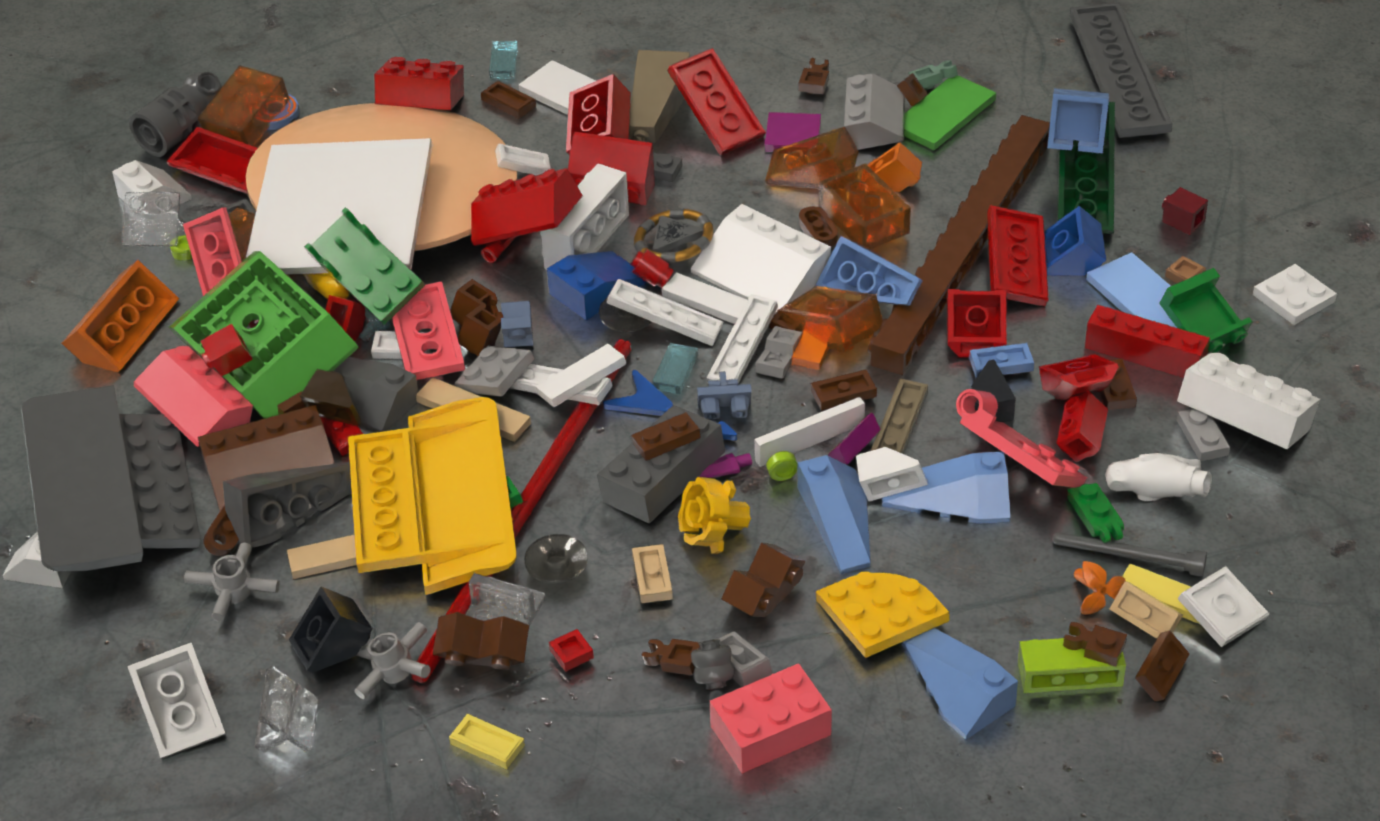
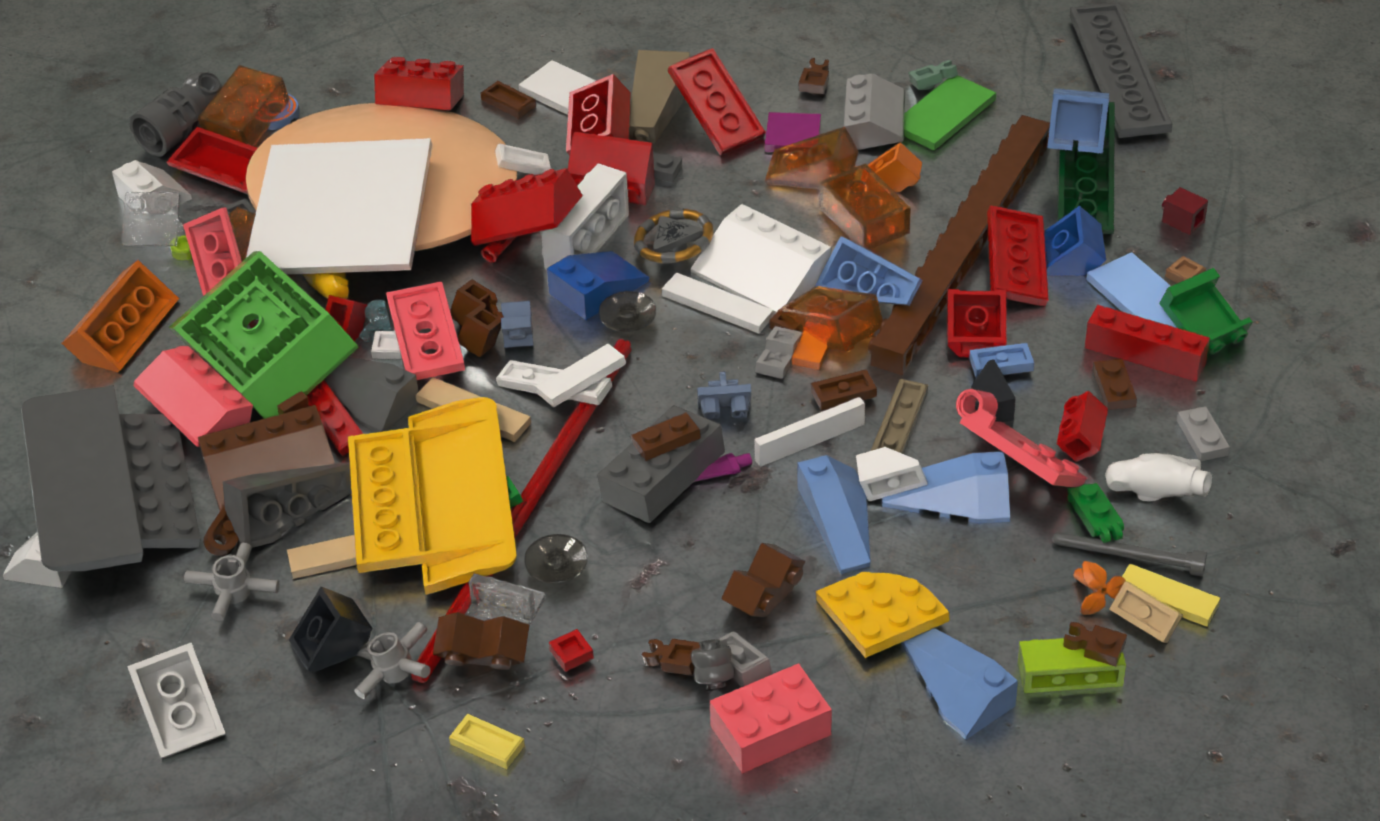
red brick [201,323,253,376] -> none
clear bracket [254,666,318,753] -> none
dark brown slope [300,369,362,426] -> none
hinge [304,207,425,325] -> none
light grey plate [455,346,535,396] -> none
clear light blue tile [489,41,518,79] -> none
blue piece [603,370,737,441] -> none
white tile [607,279,724,346] -> none
red brick [630,249,674,288] -> none
tan plate [632,544,673,603] -> none
clear light blue tile [652,343,698,394] -> none
yellow piece [678,477,751,554] -> none
white tile [707,294,778,384] -> none
lime tile [766,451,797,481] -> none
reddish brown plate [799,206,838,247] -> none
magenta slope [828,413,881,465] -> none
reddish brown tile [897,73,927,106] -> none
red slope [1039,354,1119,400] -> none
reddish brown plate [1135,630,1190,702] -> none
white brick [1177,353,1320,449] -> none
white tile [1178,566,1269,648] -> none
white plate [1253,264,1337,325] -> none

